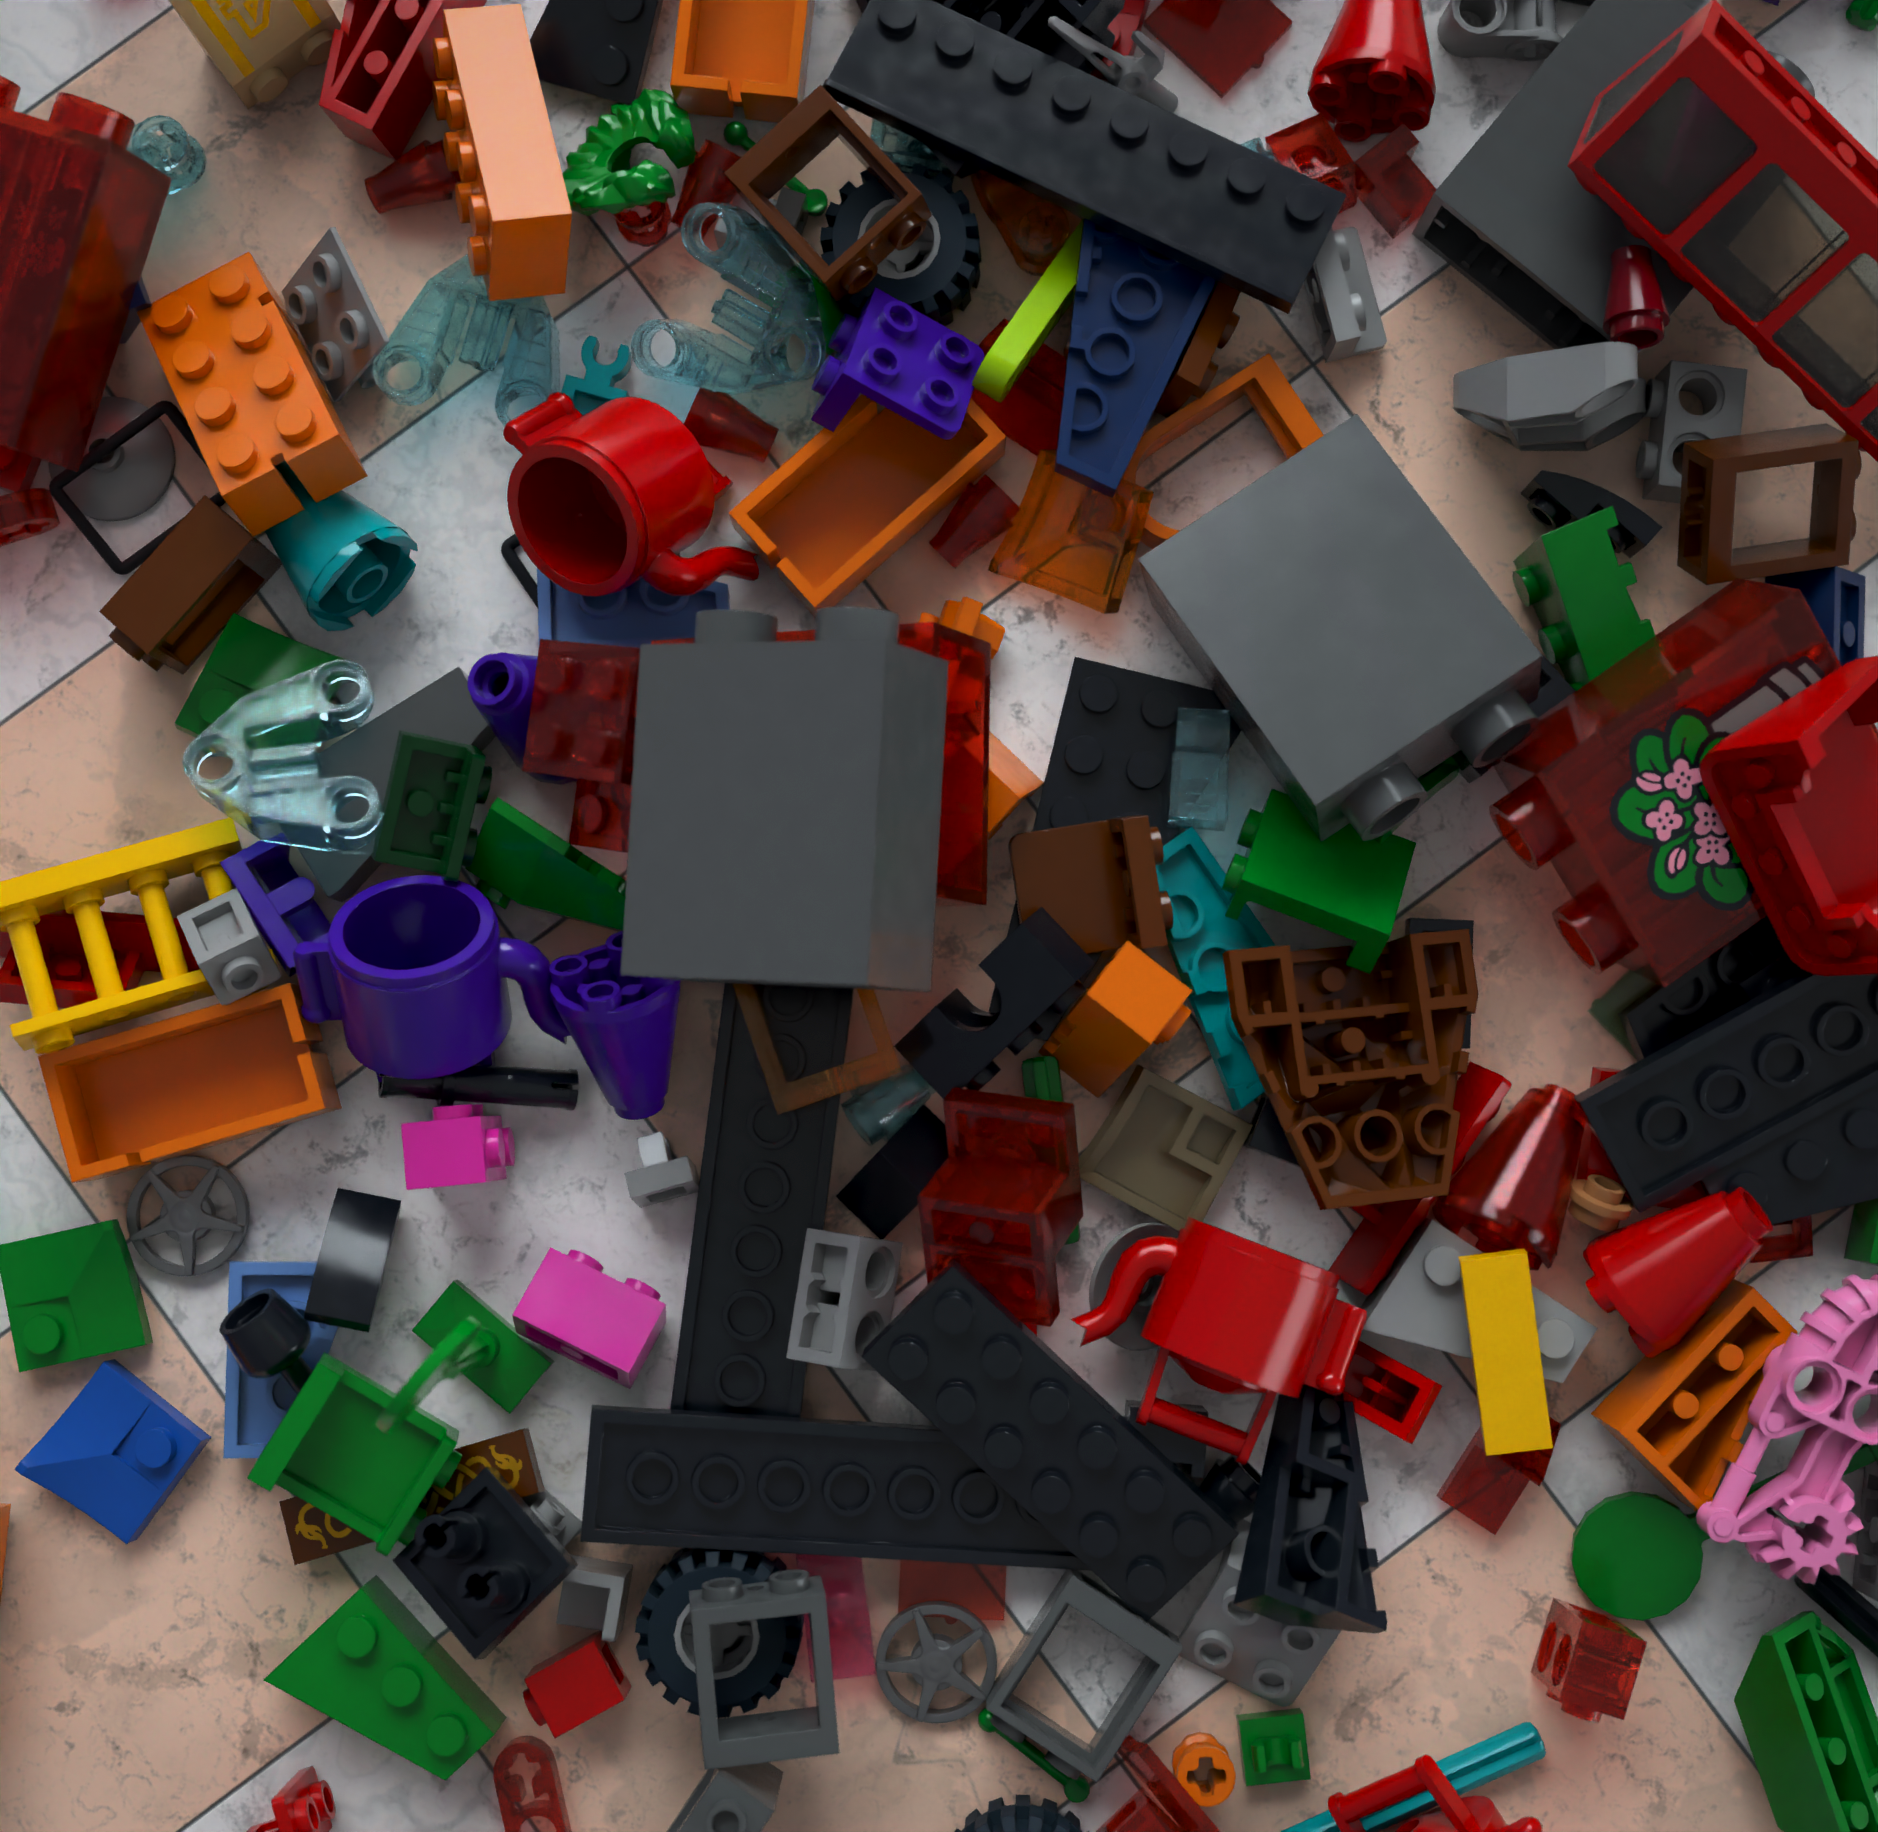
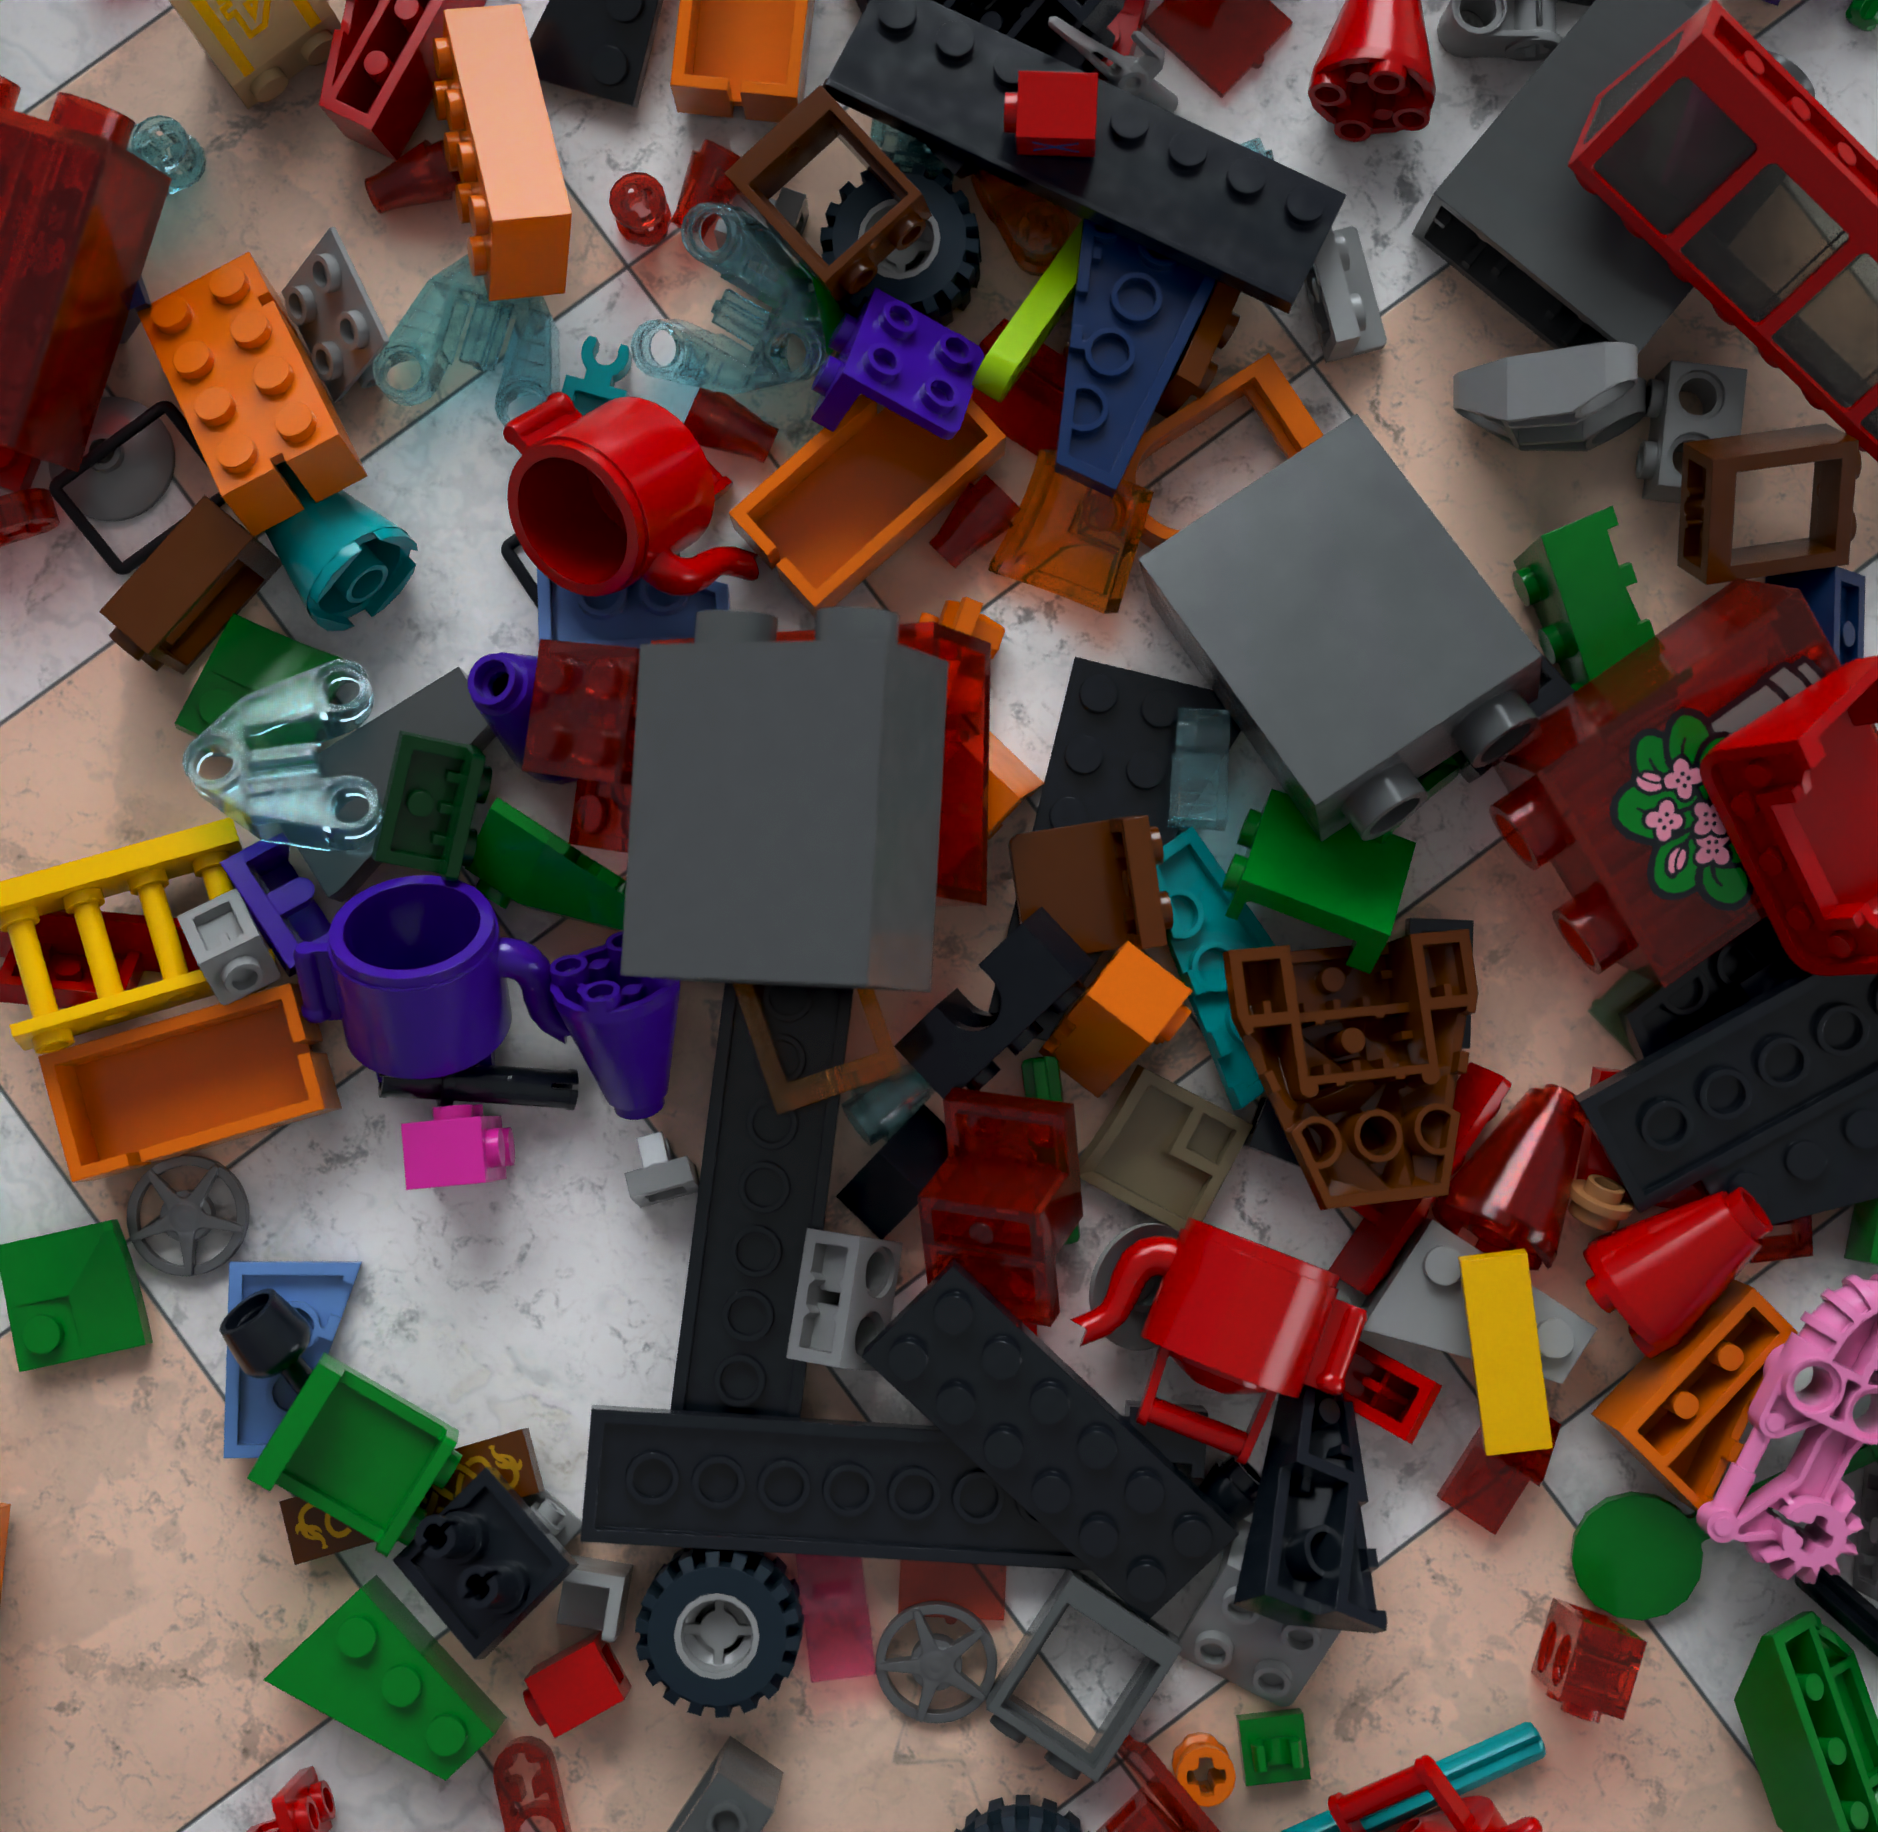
blue plate [15,1359,211,1544] -> none
black slope [304,1188,401,1333] -> none
green piece [375,1279,555,1435] -> none
dark pink brick [512,1247,667,1389] -> none
green piece [562,89,696,216] -> none
dark grey window [688,1569,839,1770] -> none
green hinge [723,121,828,217] -> none
green hinge [978,1708,1090,1803] -> none
clear red bracket [1265,113,1357,215] -> none
clear red panel [1346,123,1437,239] -> none
black slope [1520,470,1663,558] -> none
dark red cone [1602,245,1670,350] -> none
none -> red brick [1004,70,1098,157]

